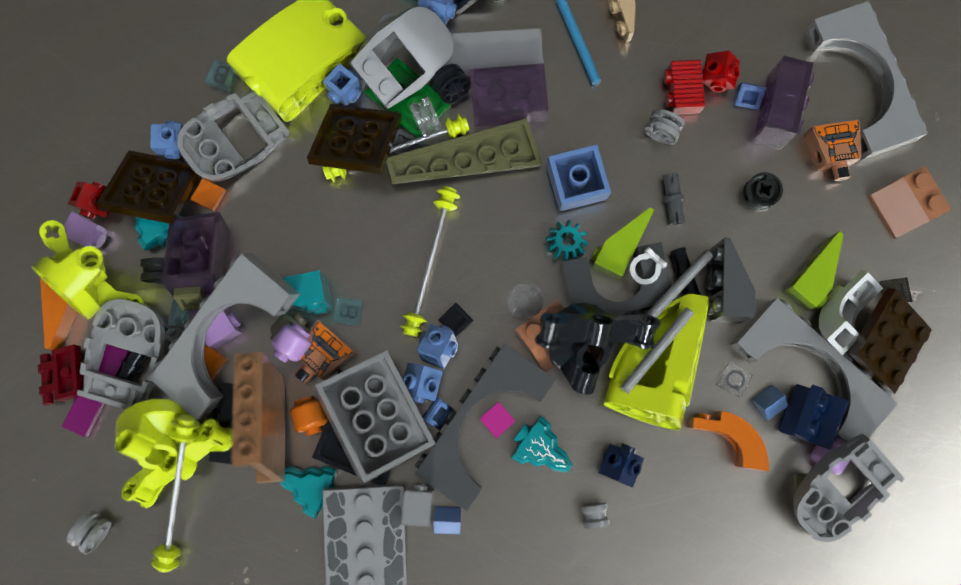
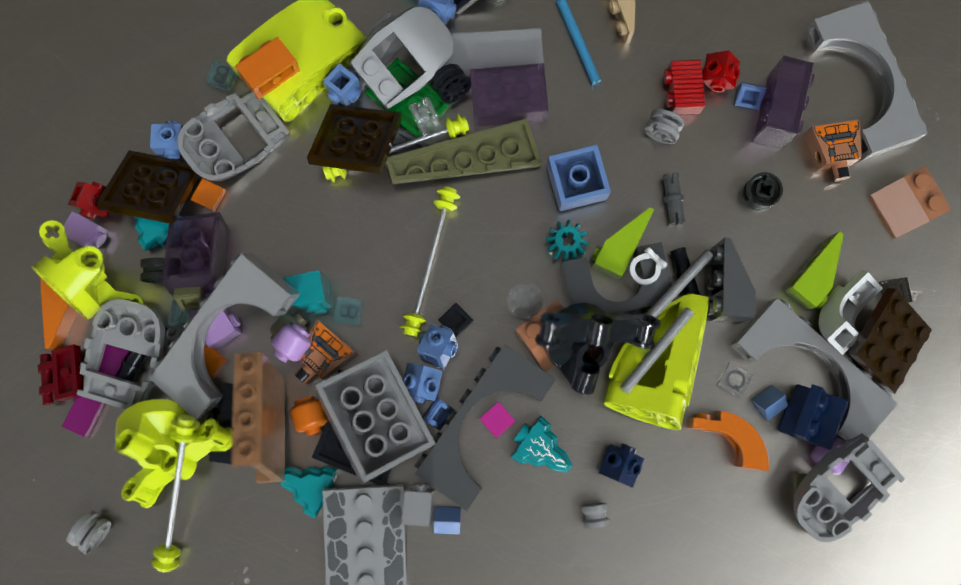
none -> orange brick [235,37,300,100]

